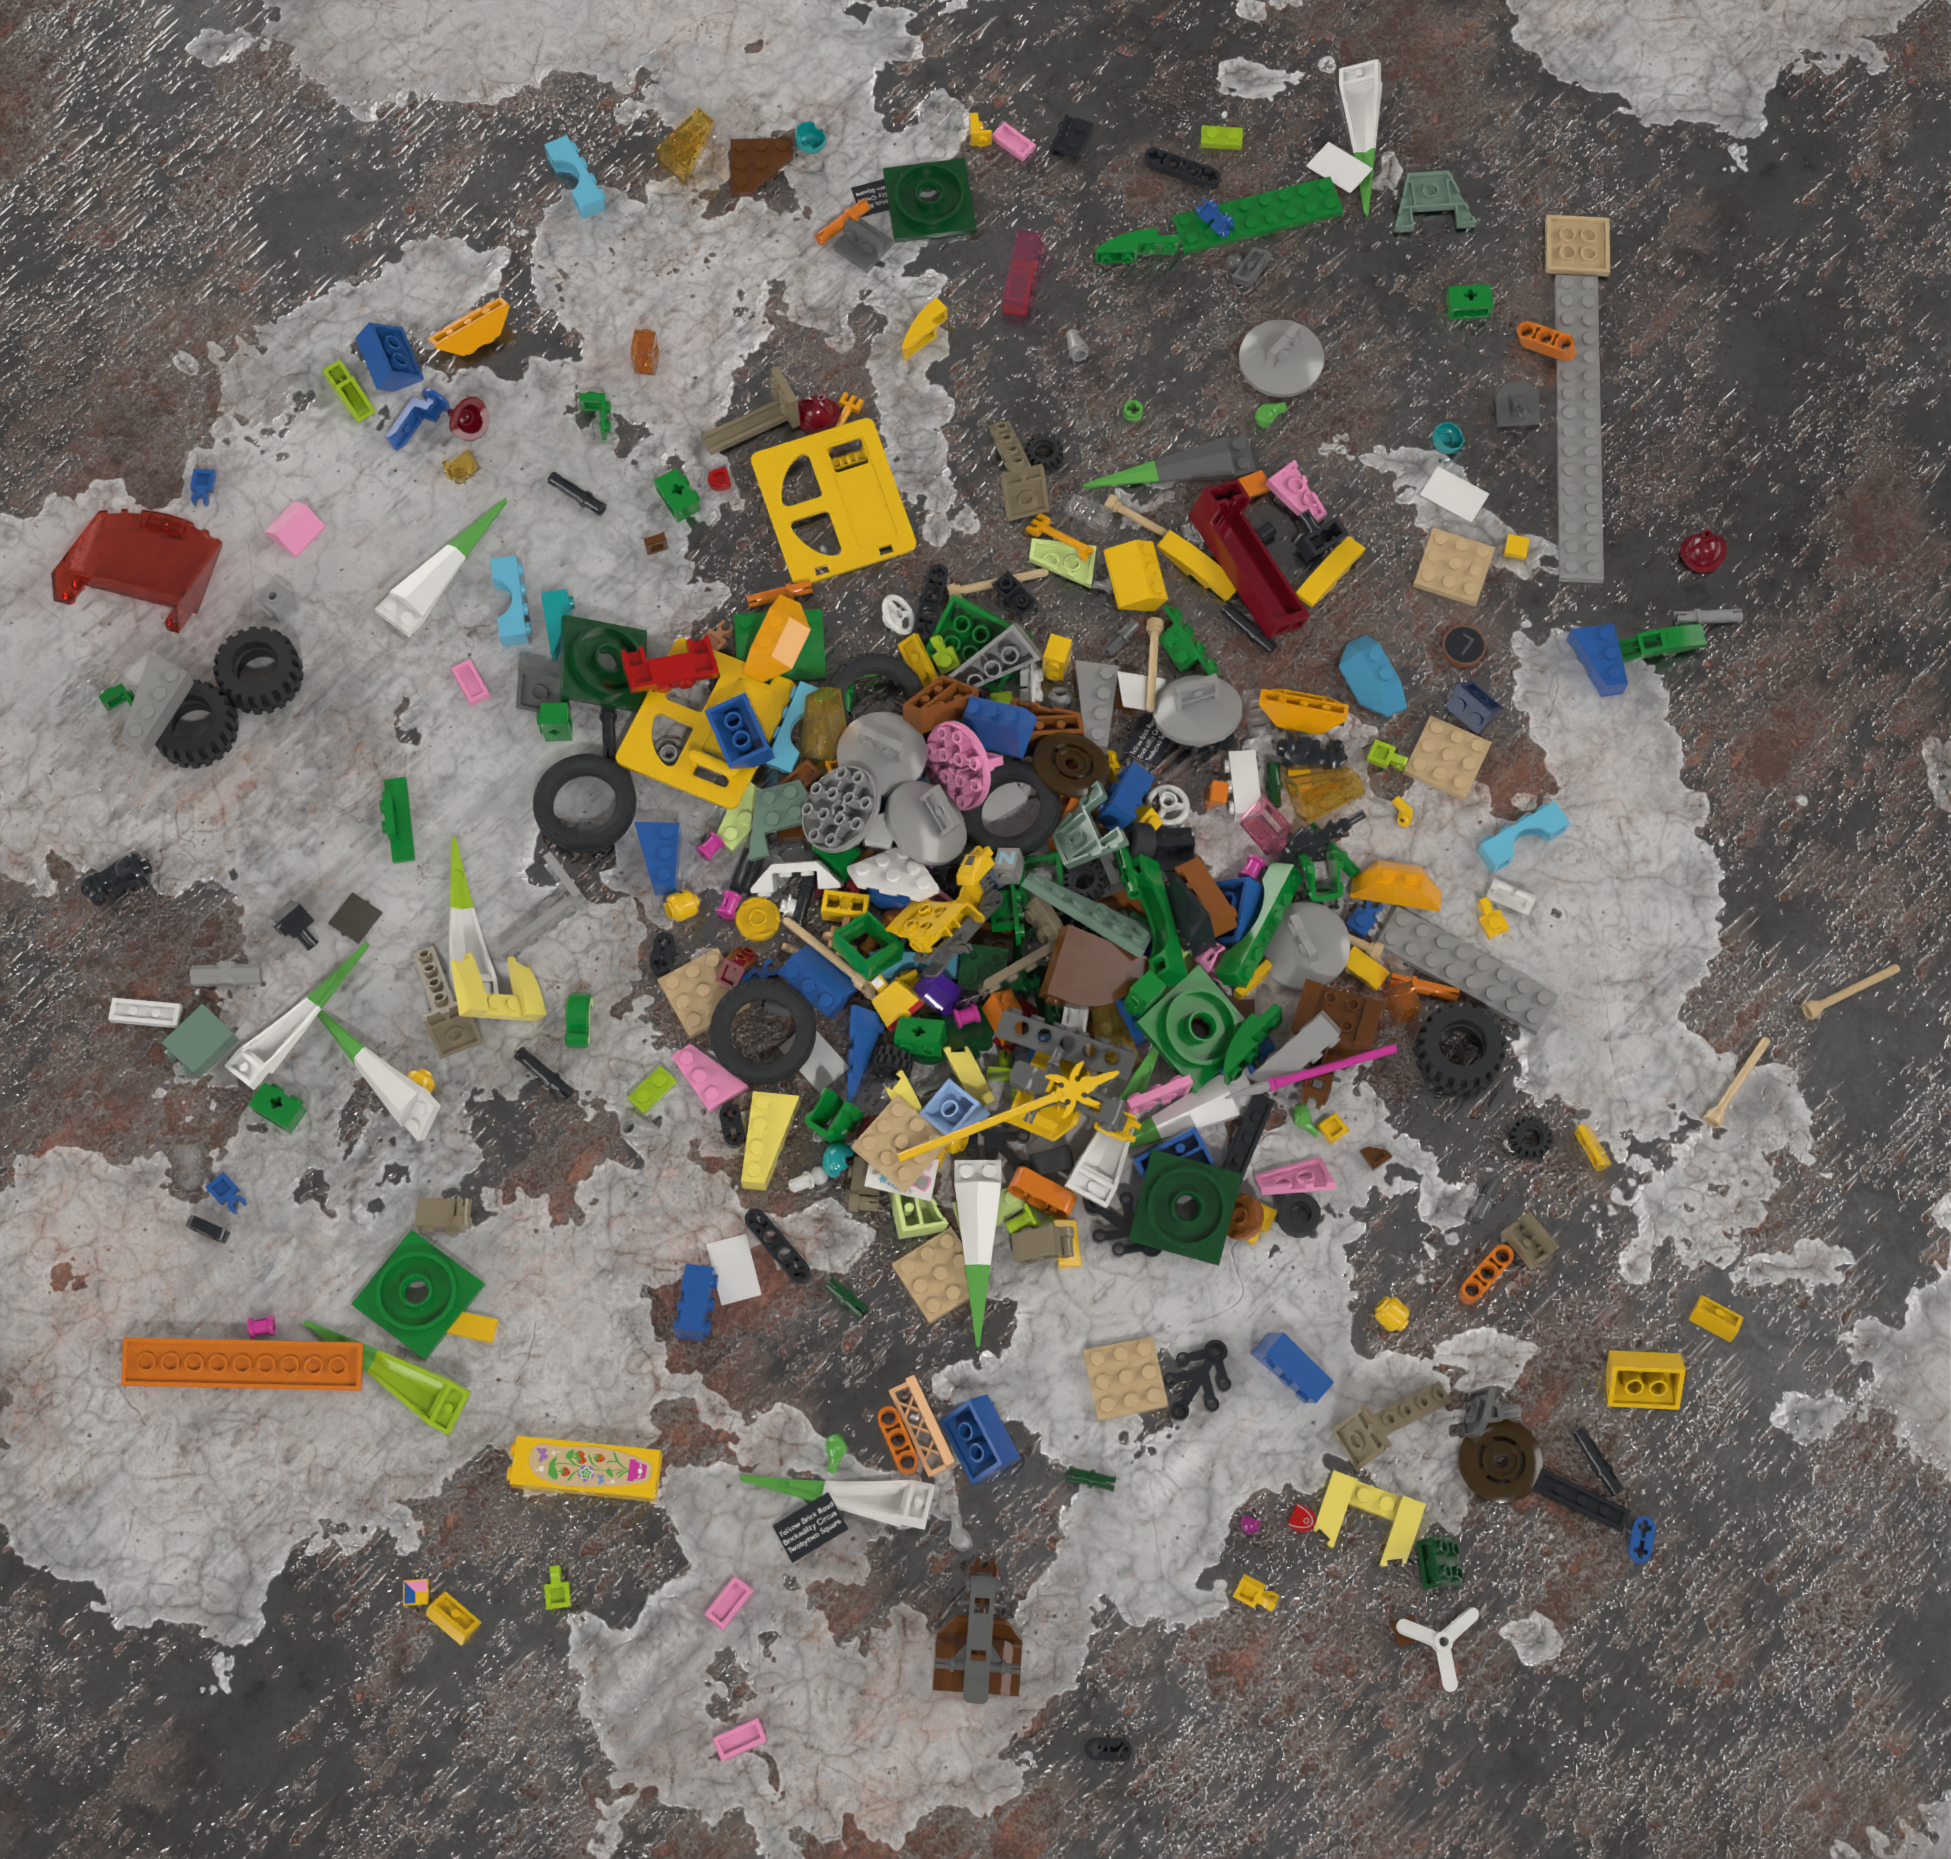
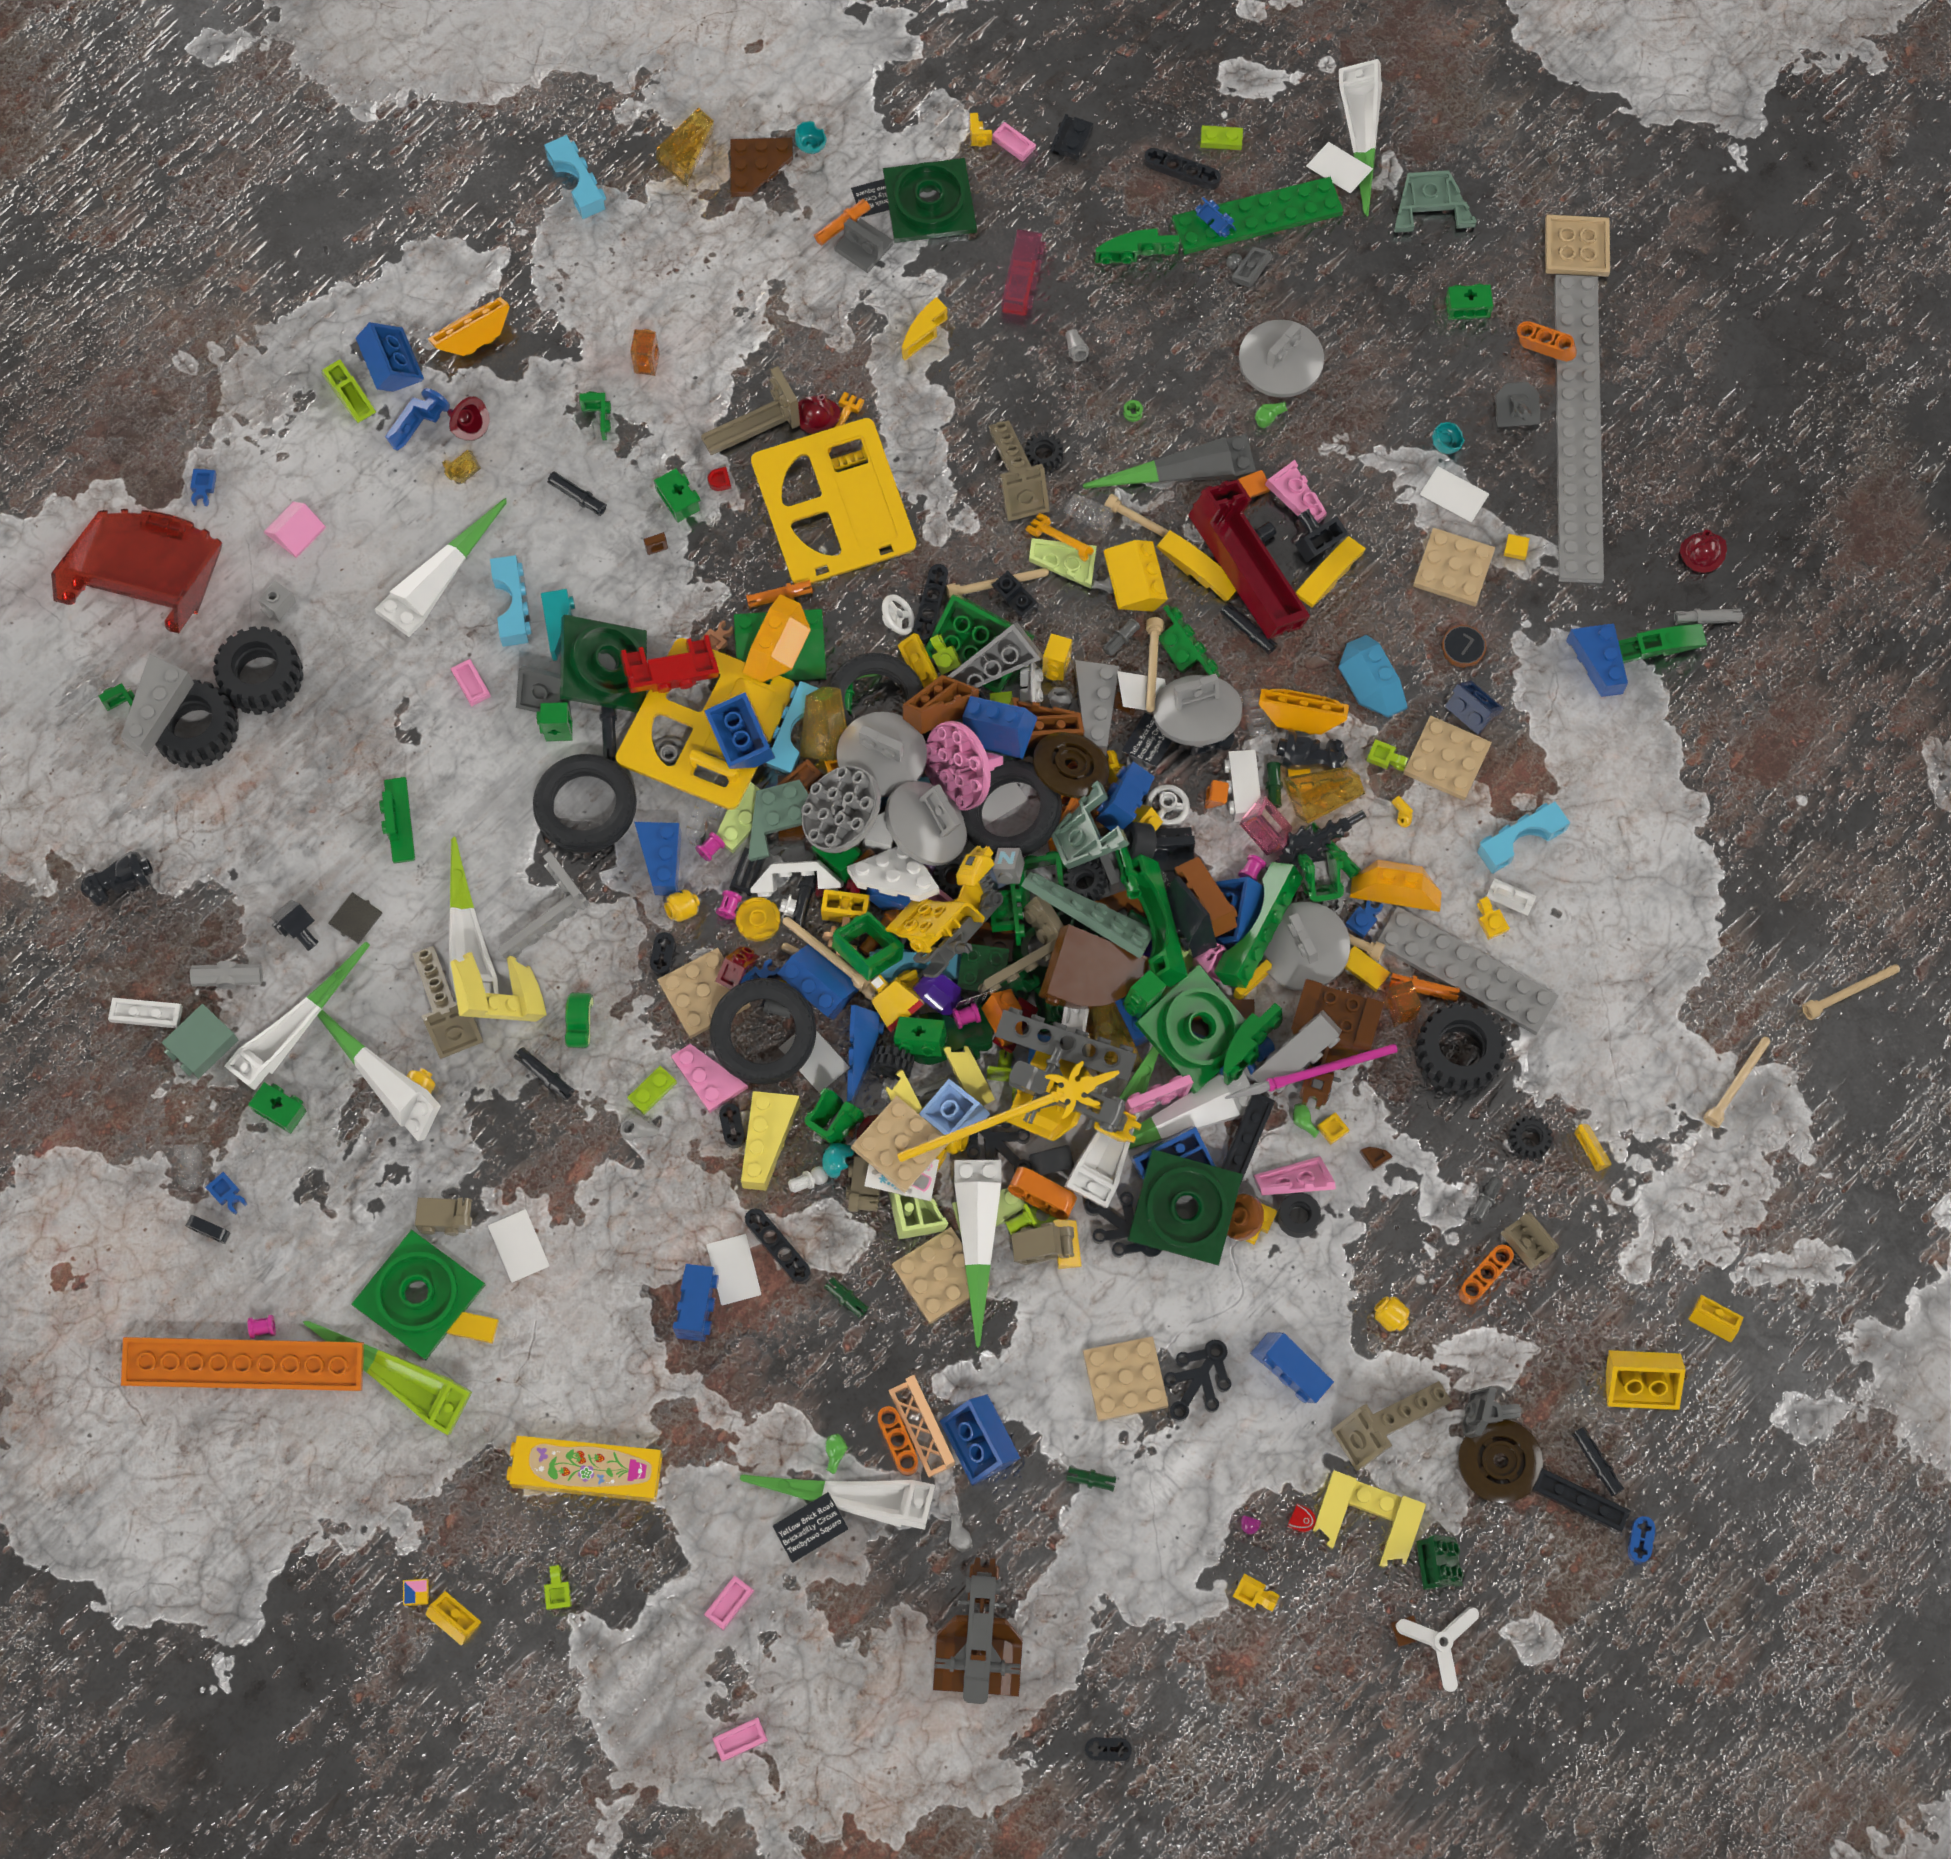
none -> white sticker [488,1209,550,1283]

